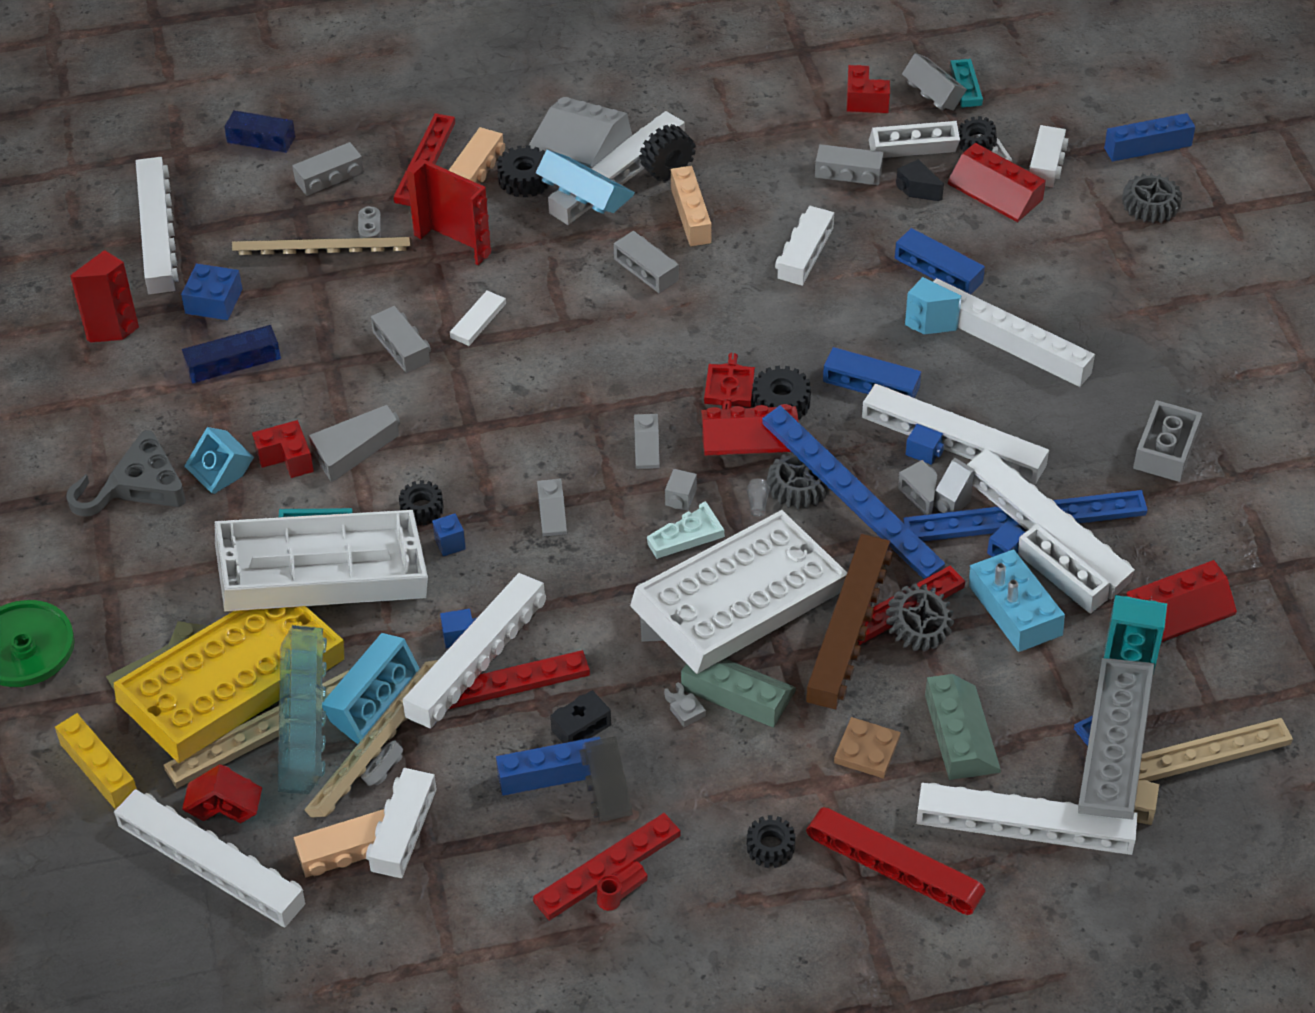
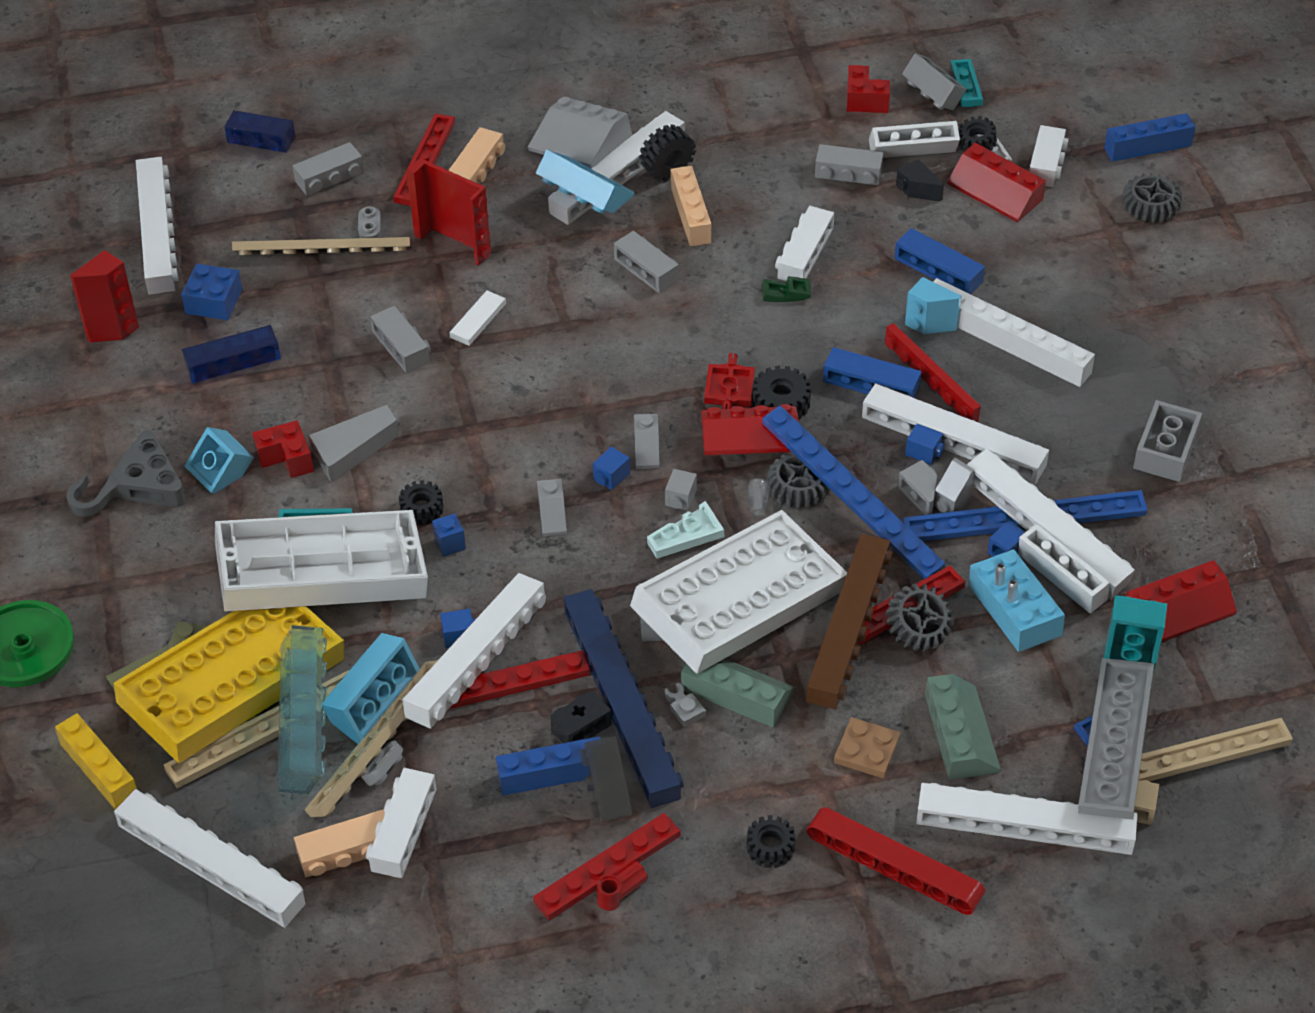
red brick [182,764,262,824] -> none
black tyre [497,145,550,198] -> none
none -> dark blue brick [563,589,684,808]
none -> blue brick [593,447,630,490]
none -> dark green slope [762,276,811,302]
none -> red plate [885,323,981,422]

